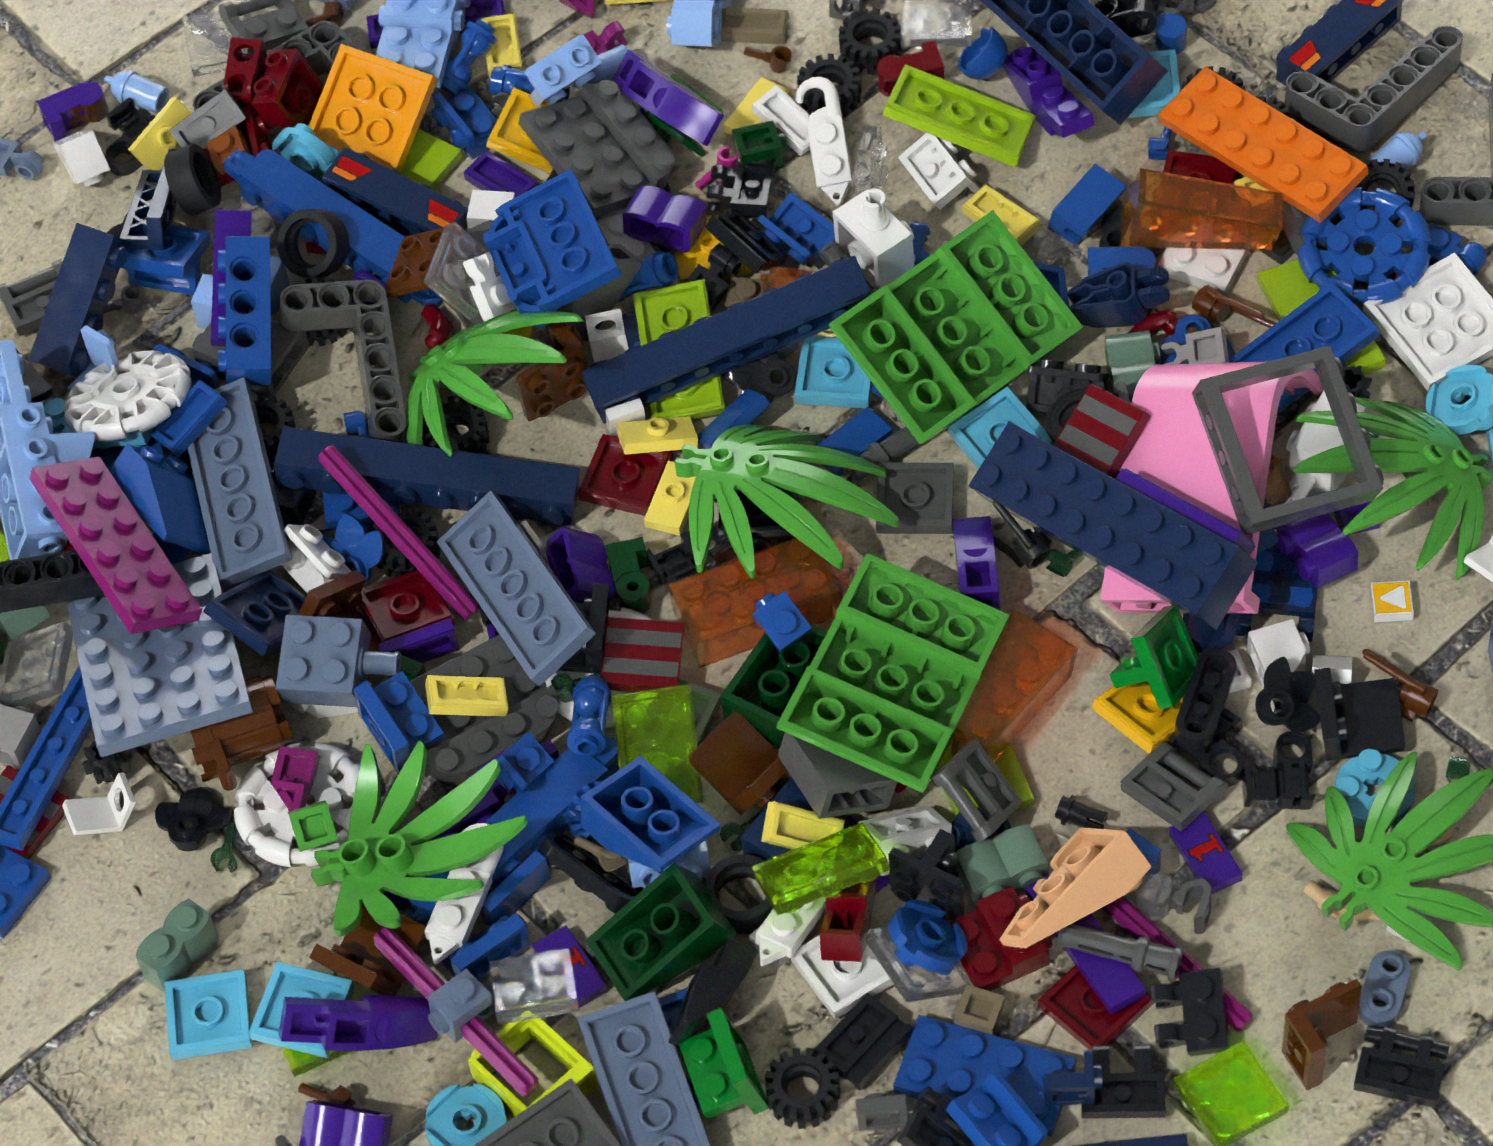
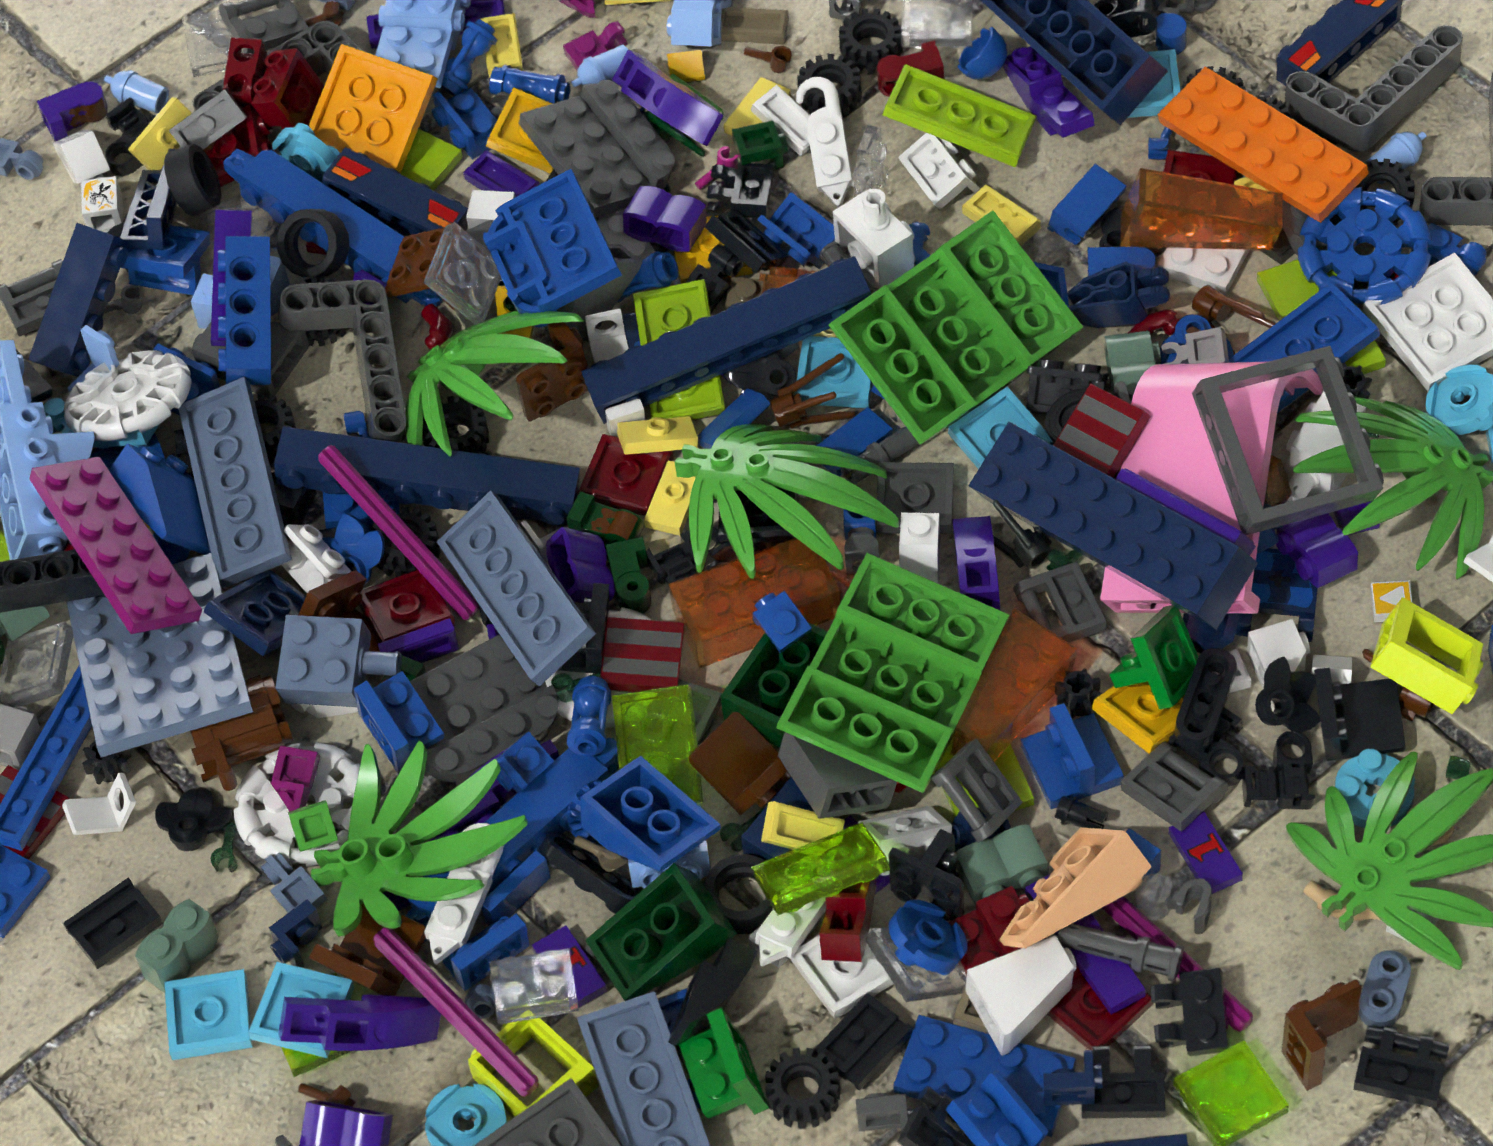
blue tile [150,380,228,458] -> none
dark orange plate [206,125,251,175] -> none
light yellow plate [425,675,508,717] -> none
sand blue bracket [427,969,493,1043] -> none
white plate [463,252,516,322] -> none
light blue bracket [525,34,602,107] -> none
none -> black plate [63,878,163,969]
none -> white brick [81,176,124,233]
none -> sand blue plate [261,852,328,913]
none -> dark blue bracket [269,899,322,968]
none -> dark green leg [567,491,645,549]
none -> yellow slope [667,50,705,82]
none -> reddish brown plant [770,353,856,429]
none -> dark grey leg [843,509,880,575]
none -> white slope [899,512,941,584]
none -> white slope [965,935,1076,1056]
none -> dark grey plate [1013,561,1106,653]
none -> blue bracket [1021,703,1124,810]
none -> black gear [1055,669,1102,719]
none -> neon yellow window [1370,597,1484,714]

